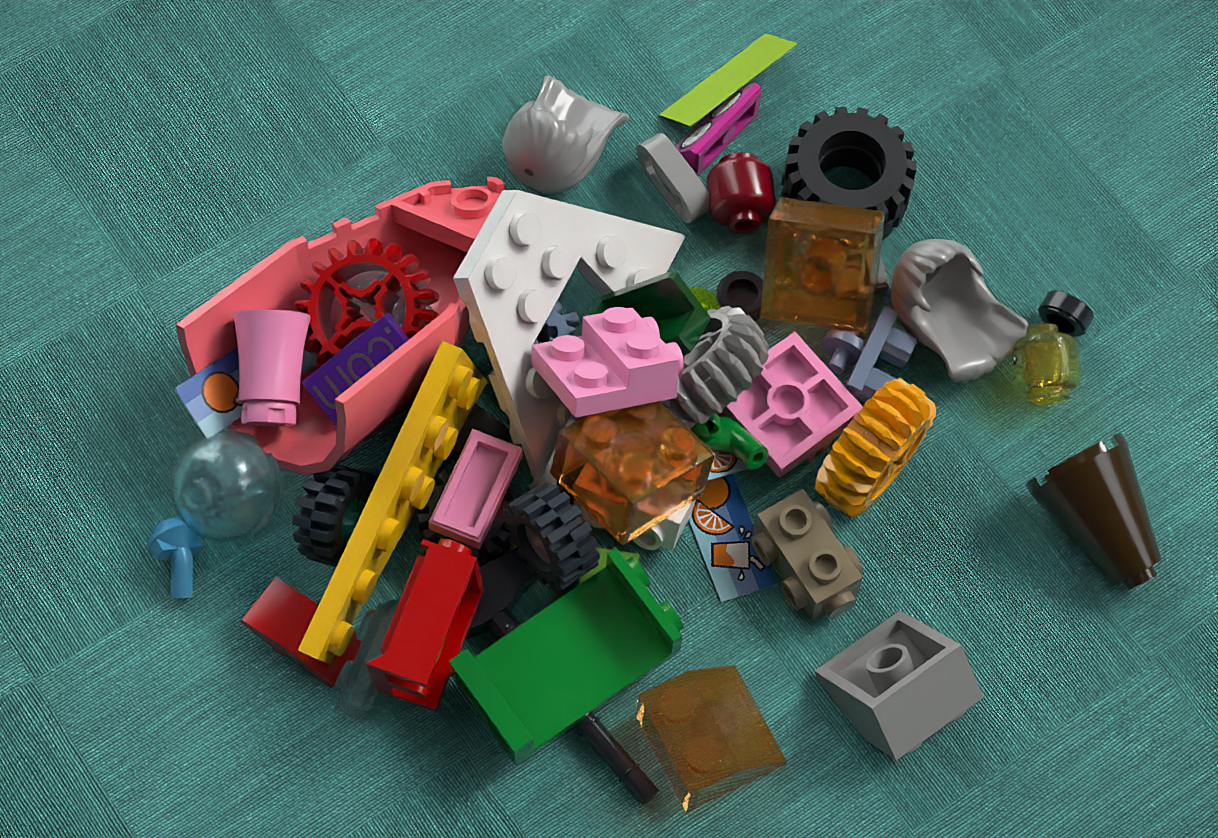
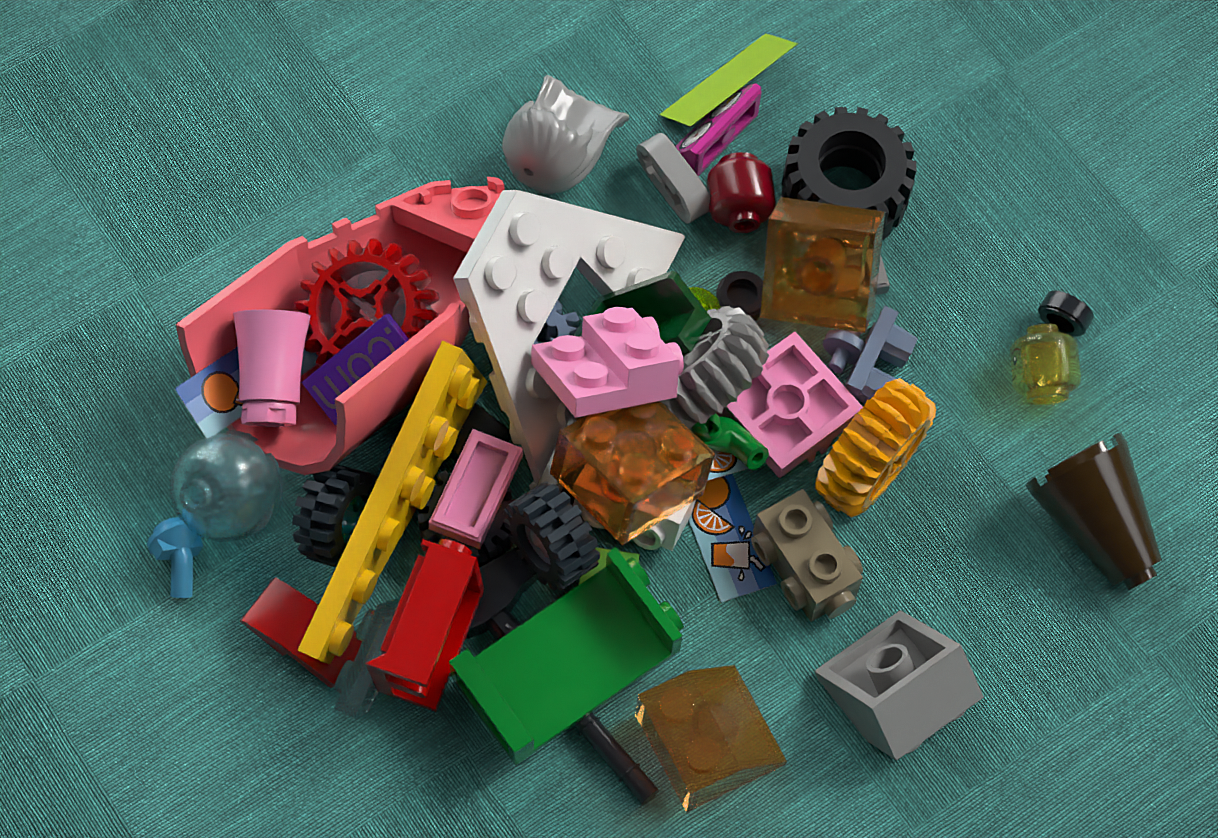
light grey piece [891,239,1028,384] -> none

